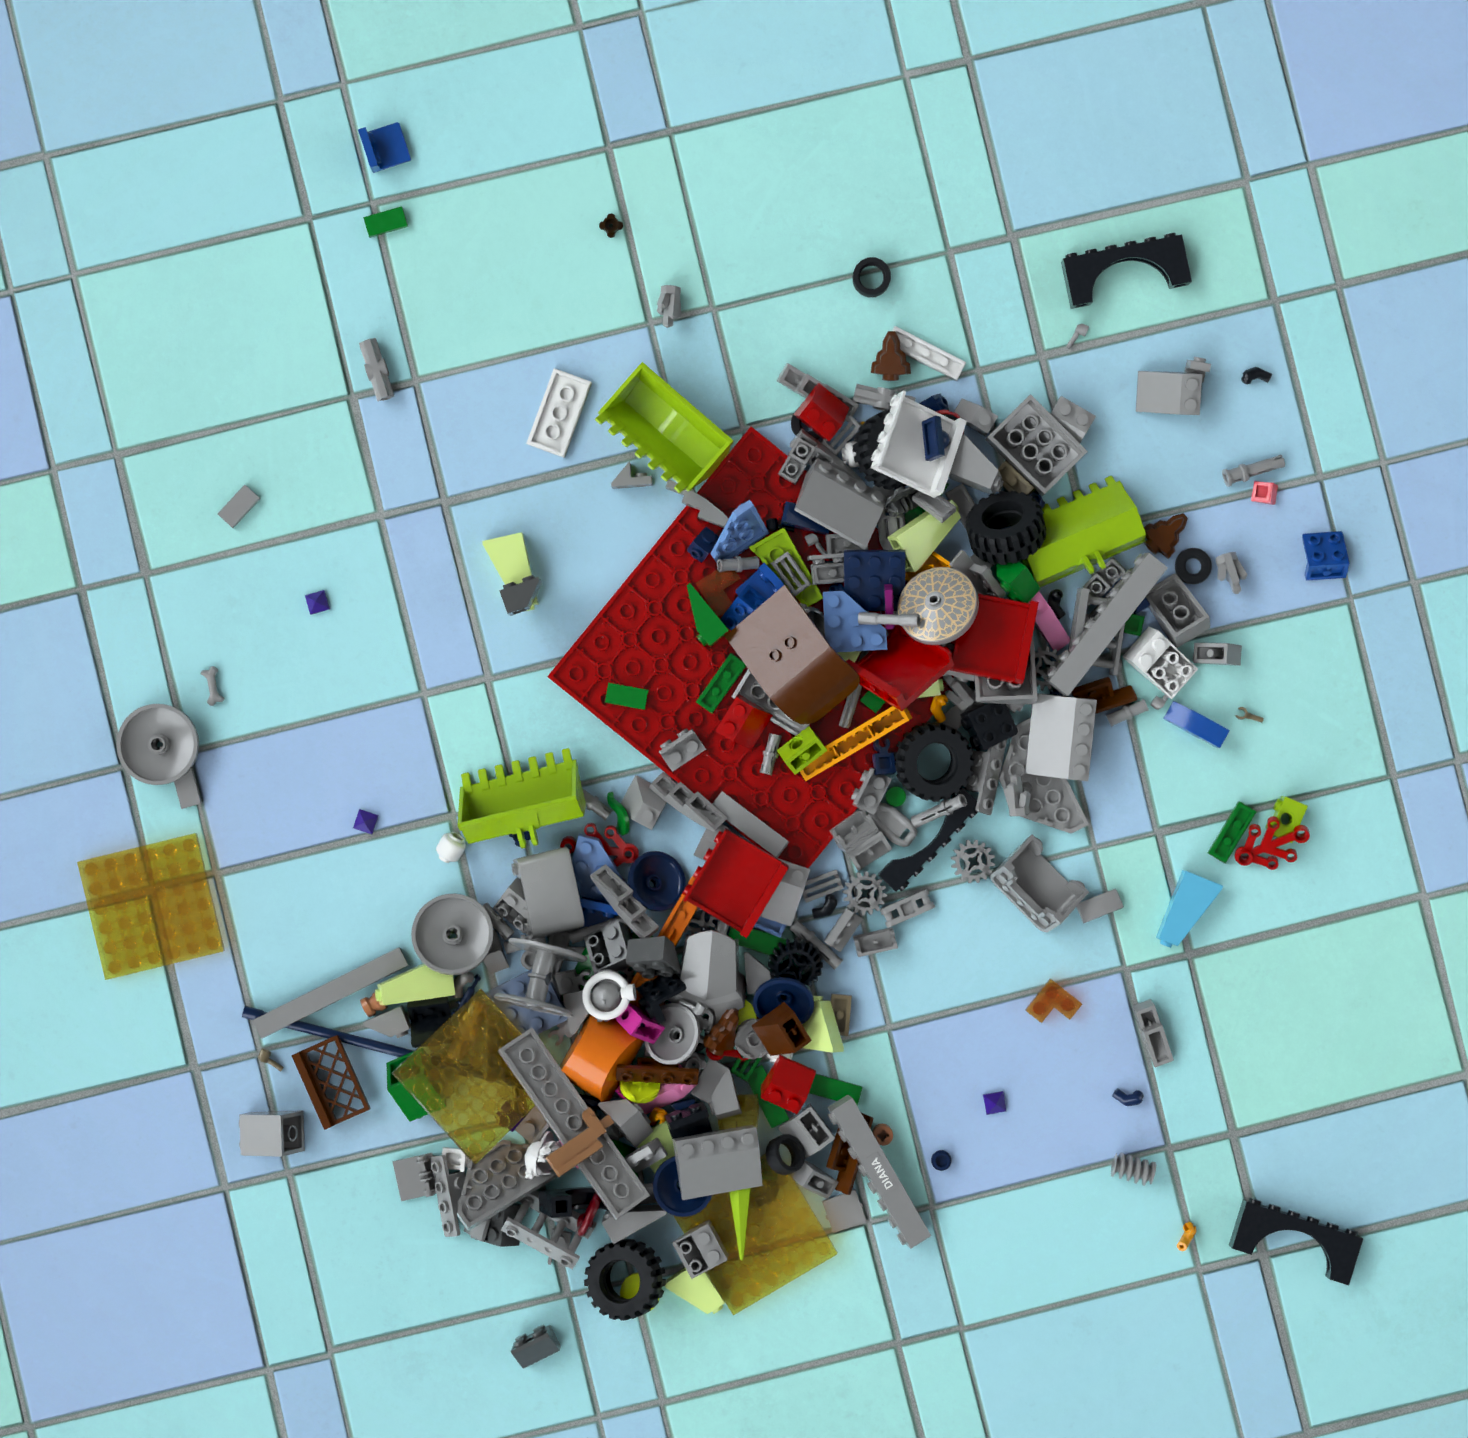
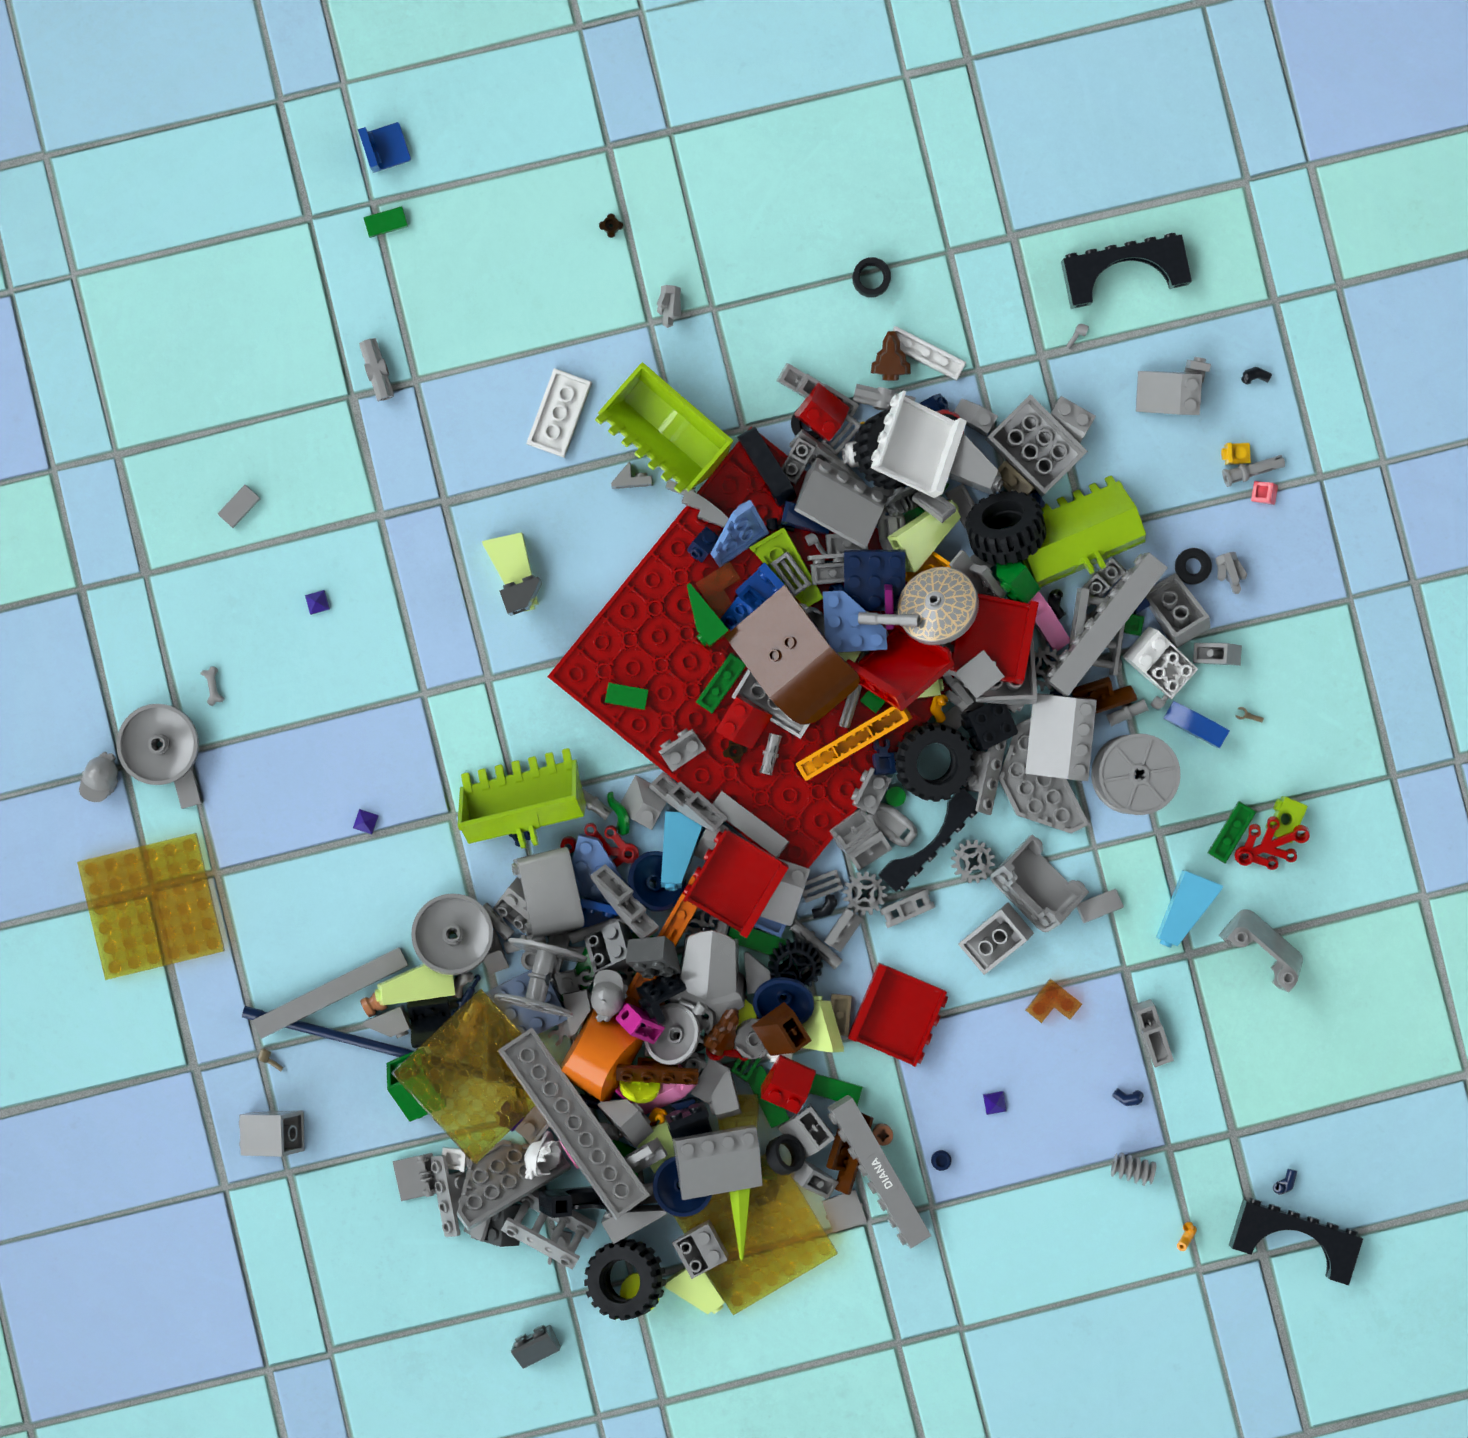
reddish brown fence [291,1035,371,1130] -> none
white head [436,832,466,863] -> none
medium nougat piece [545,1107,614,1177] -> none
dark red piece [576,1193,602,1237] -> none
white piece [582,971,636,1020] -> none
light grey pin [717,556,759,572] -> none
lime brick [777,726,828,775] -> none
light grey hinge [853,927,898,957] -> none
light grey pin [911,794,967,828] -> none
dark blue tile [922,416,950,461] -> none
light grey rock [1004,774,1031,816] -> none
reddish brown rock [1144,513,1188,559] -> none
blue bracket [1302,531,1350,581] -> none
none -> light grey hair [79,752,118,802]
none -> medium azure slope [661,811,704,891]
none -> dark brown plate [723,740,747,763]
none -> black beam [737,426,797,507]
none -> red panel [847,962,948,1067]
none -> light grey piece [955,650,1005,699]
none -> light grey slope [958,903,1034,975]
none -> light grey piece [1091,734,1180,815]
none -> light grey windscreen [1218,909,1303,992]
none -> yellow bracket [1221,443,1251,465]
none -> dark blue arm [1273,1169,1297,1195]

